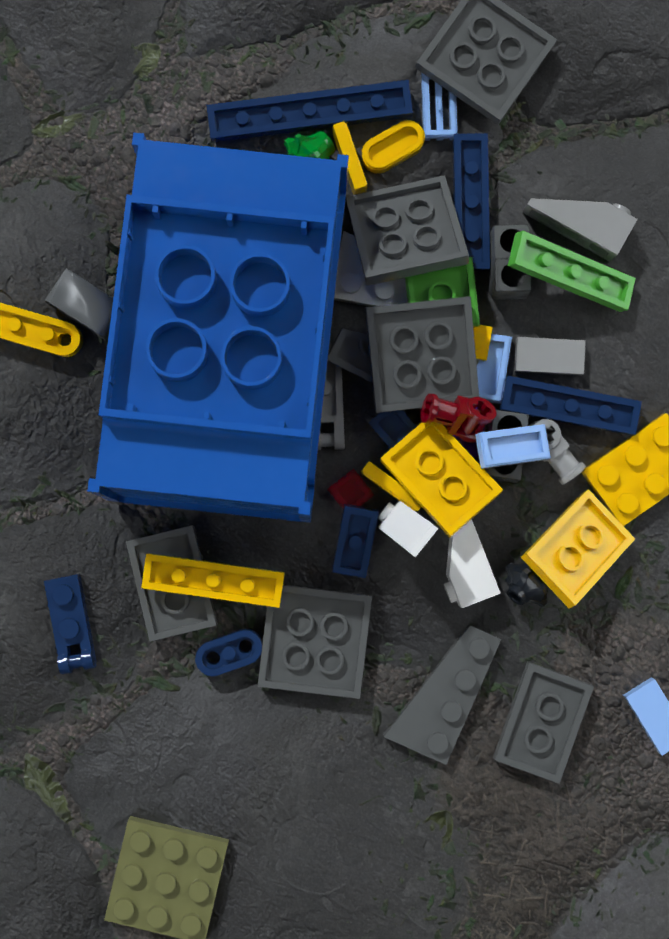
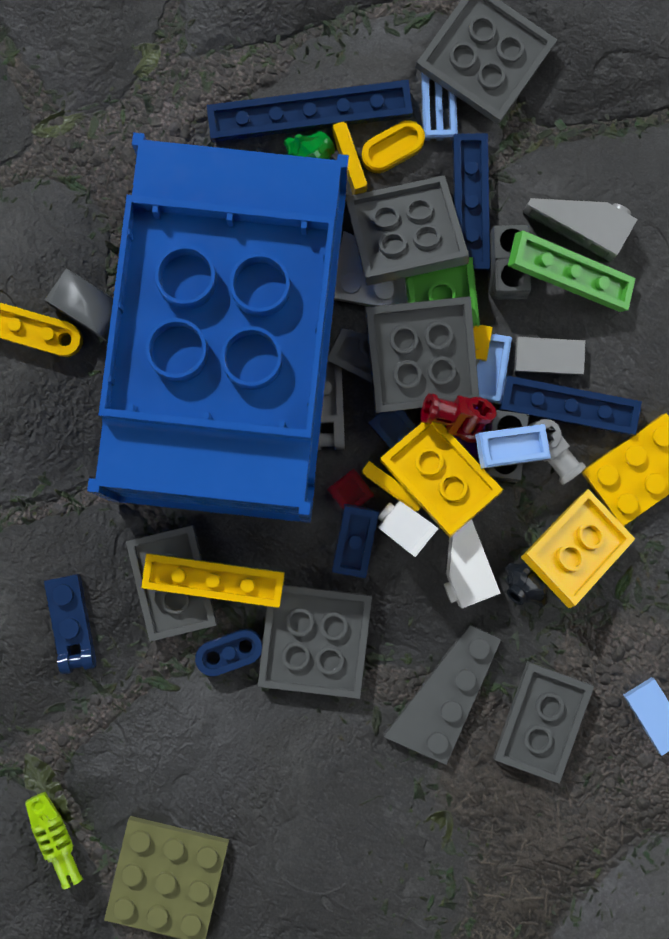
none -> lime hinge [25,792,83,889]

